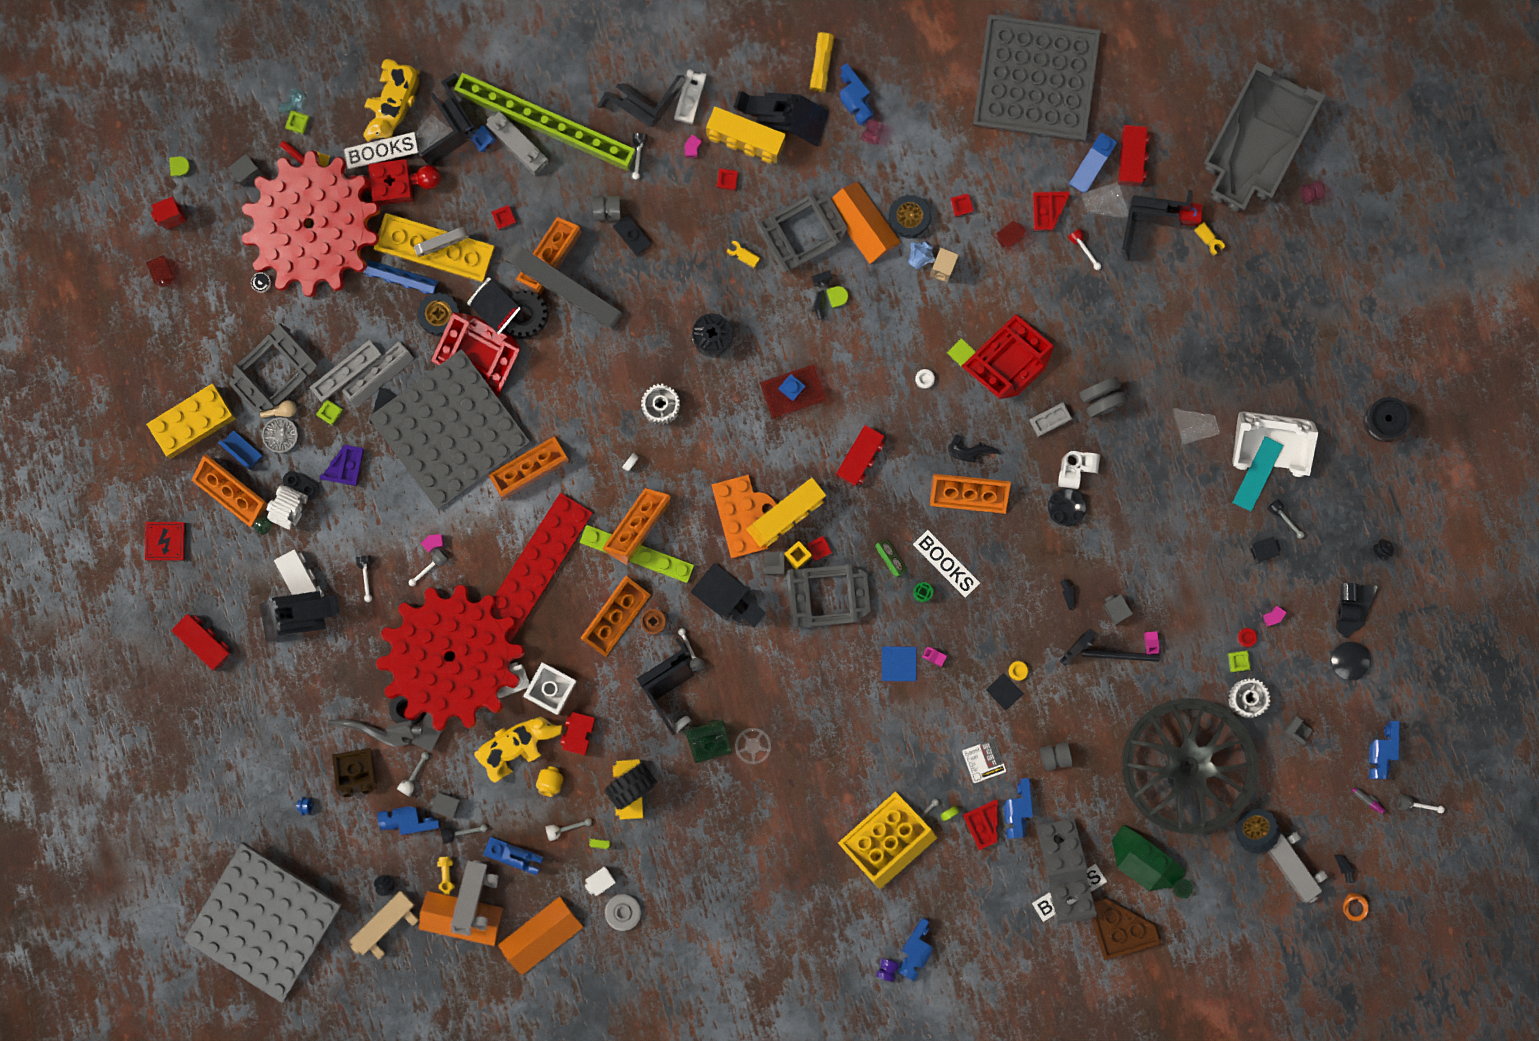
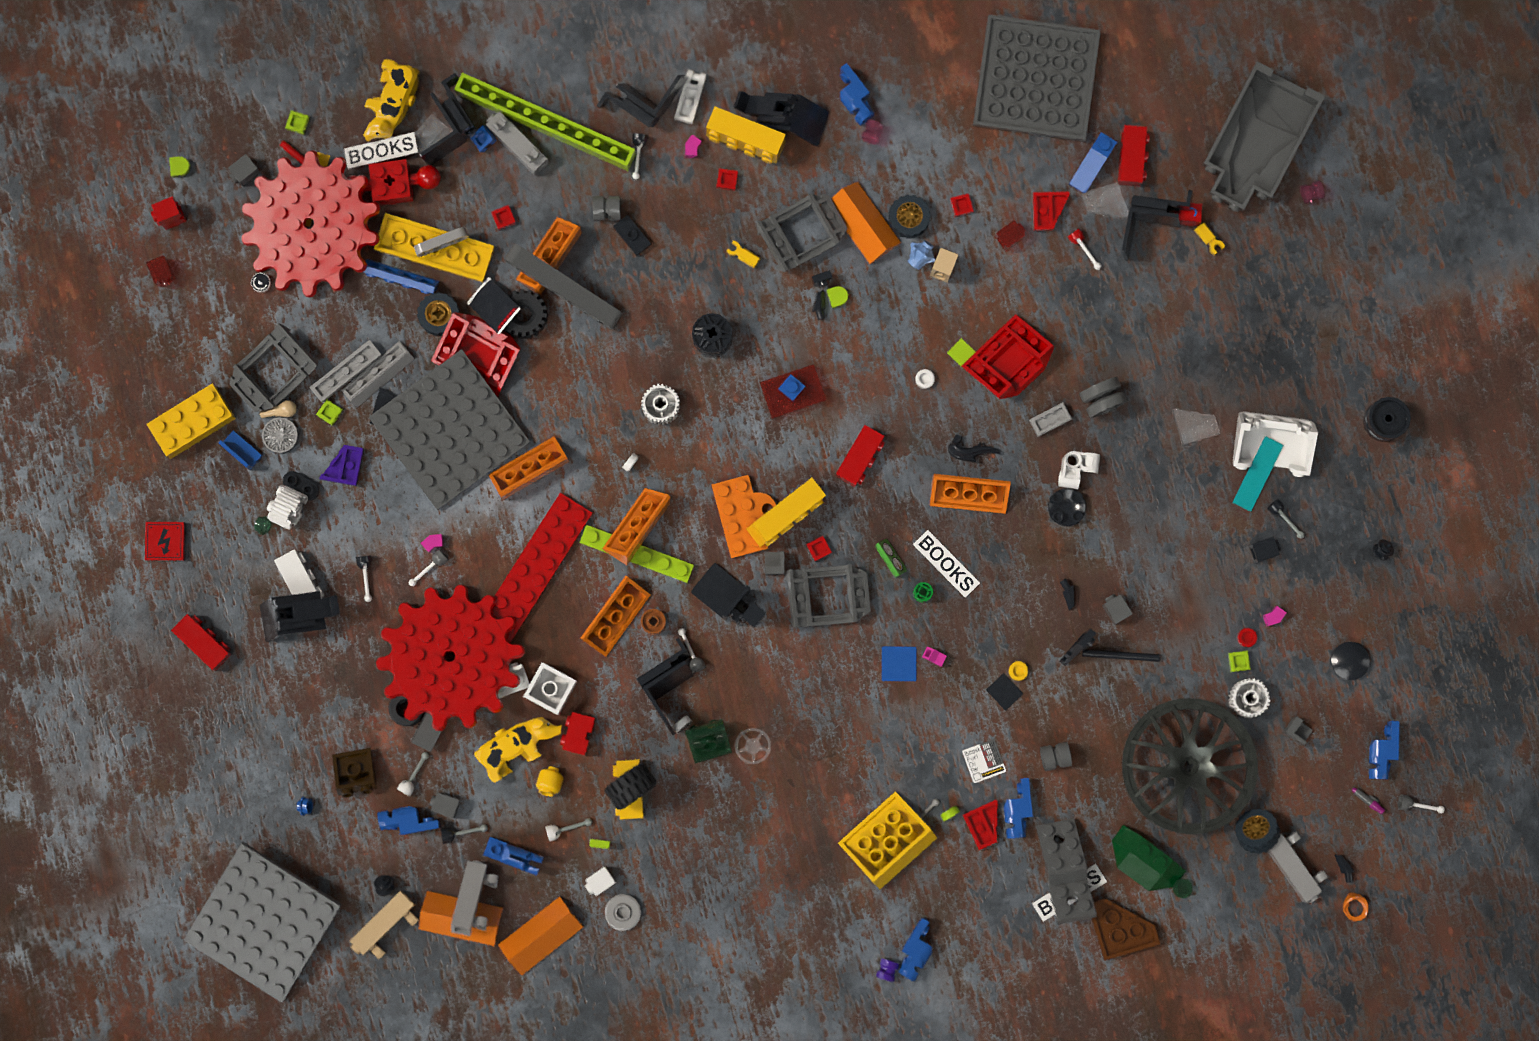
orange slope [191,454,268,527] -> none
clear light blue arm [278,89,302,114] -> none
dark grey piece [327,719,423,746] -> none
yellow bar [437,857,454,894] -> none
yellow brick [784,541,812,570] -> none
yellow axle [810,33,834,92] -> none
dark pink piece [1144,631,1159,654] -> none
black panel [1336,583,1378,638] -> none

